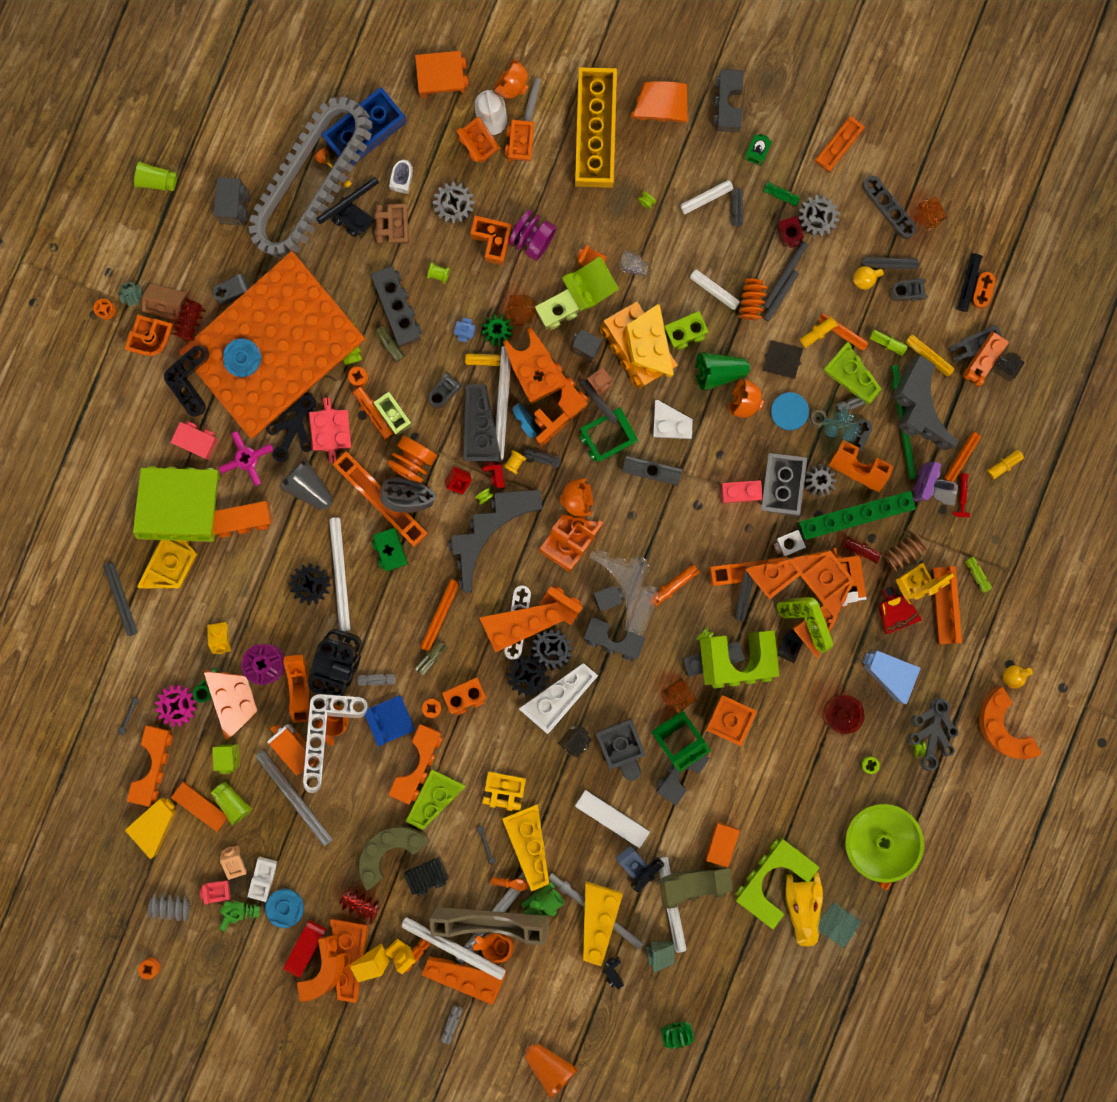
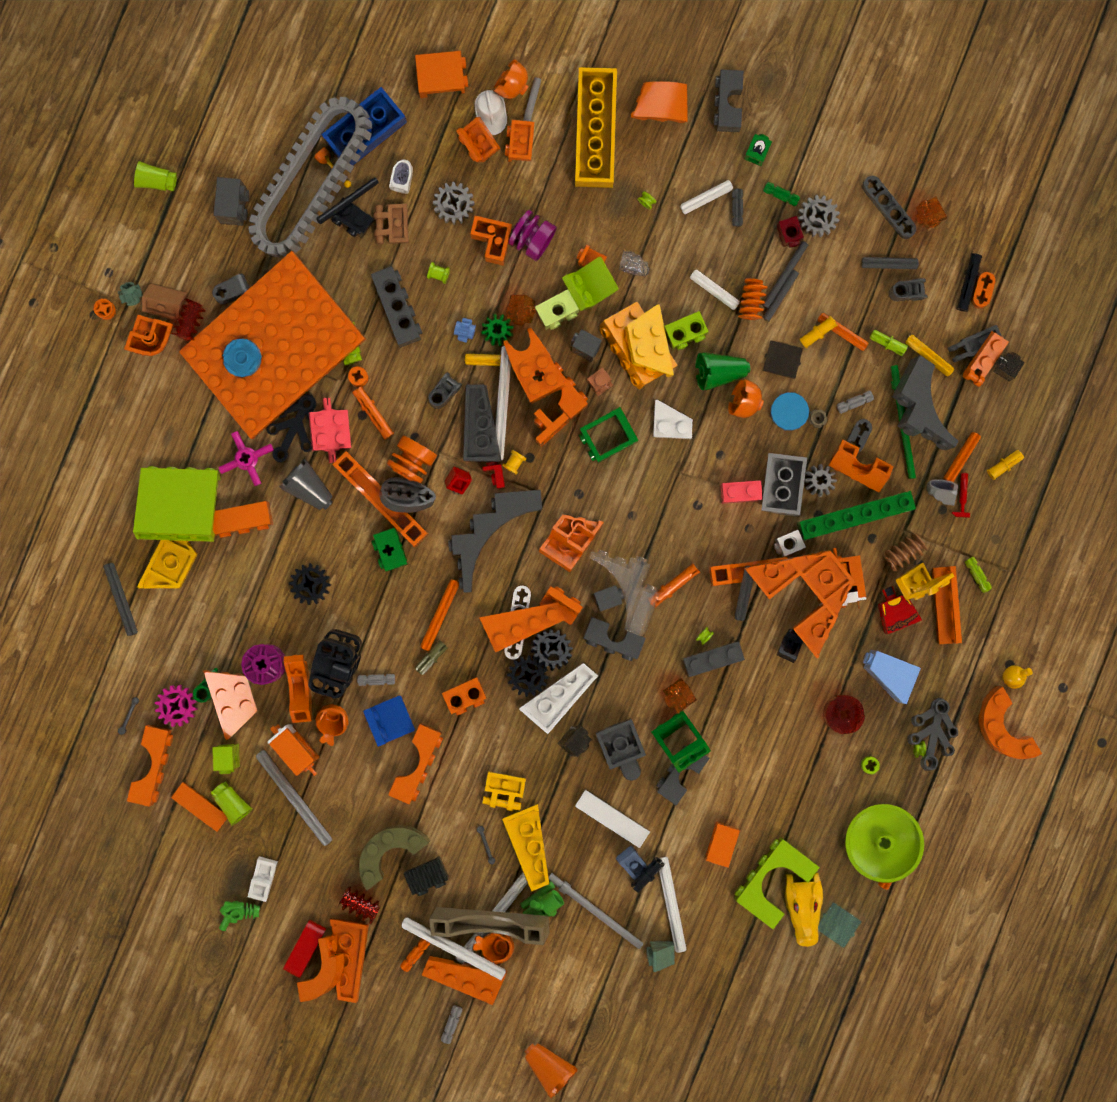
yellow slope [125,797,176,859] -> none
orange wheel [138,957,161,980] -> none
light grey piece [147,894,190,922] -> none
black beam [164,345,210,417] -> none
coral brick [170,421,218,460] -> none
coral bracket [200,880,231,905] -> none
yellow bracket [207,622,231,654] -> none
light nougat bracket [220,846,247,880] -> none
dark azure tile [265,889,304,928] -> none
white beam [303,694,367,793] -> none
white axle [329,518,350,631] -> none
yellow slope [349,944,390,982] -> none
yellowish green brick [373,392,413,436] -> none
olive axle [375,326,405,363] -> none
yellow bracket [385,939,415,975] -> none
lime wing [406,769,466,830] -> none
orange wheel [422,698,442,718] -> none
lime bush [475,488,494,505] -> none
orange piece [490,877,528,891] -> none
dark azure tile [512,403,540,438] -> none
dark grey axle [524,448,561,468] -> none
orange cylinder [560,478,593,517] -> none
dark grey bar [579,379,617,423] -> none
yellow wing [583,881,623,966] -> none
black bracket [603,956,624,990] -> none
dark grey piece [622,456,682,486] -> none
olive brick [659,868,733,909] -> none
green gear [661,1021,694,1049] -> none
lime arch [700,630,779,688] -> none
orange bracket [705,695,757,746] -> none
lime beam [777,597,833,653] -> none
orange tile [815,116,865,172] -> none
clear light blue hips [823,409,862,442] -> none
lime wing [824,342,881,405] -> none
clear red pin [842,536,882,564] -> none
yellow piece [853,266,884,290] -> none
medium lavender plate [911,462,941,502] -> none

